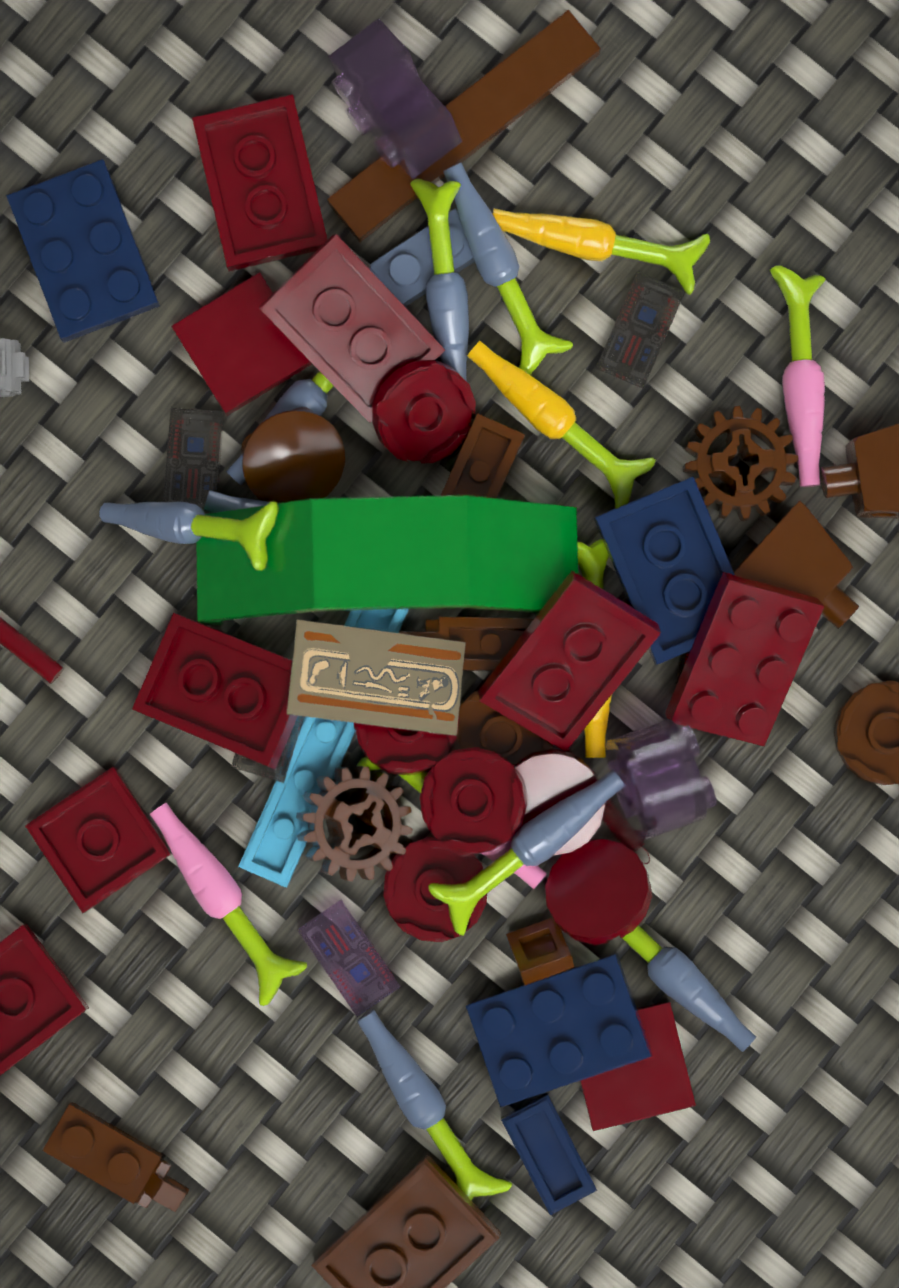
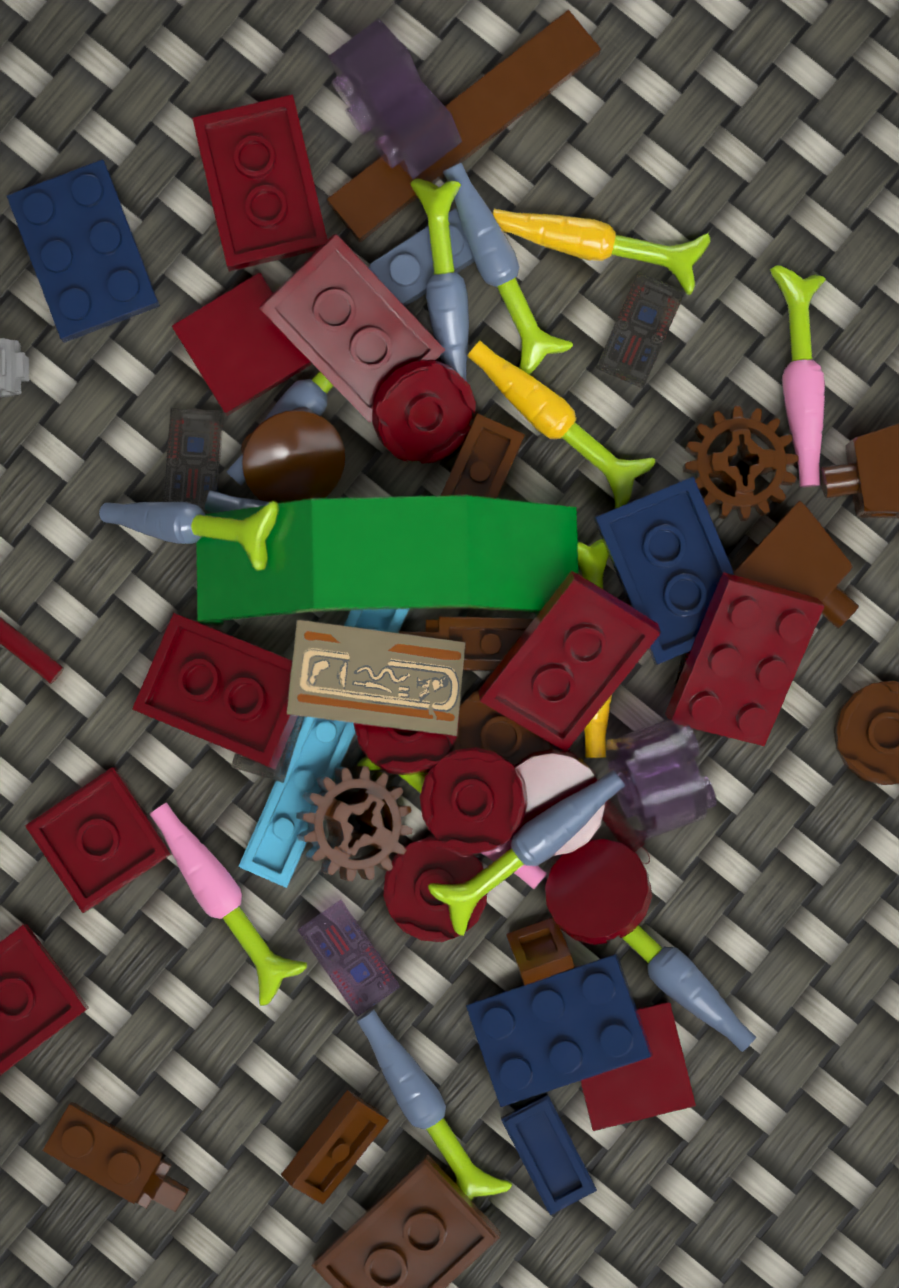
none -> reddish brown plate [281,1090,389,1204]

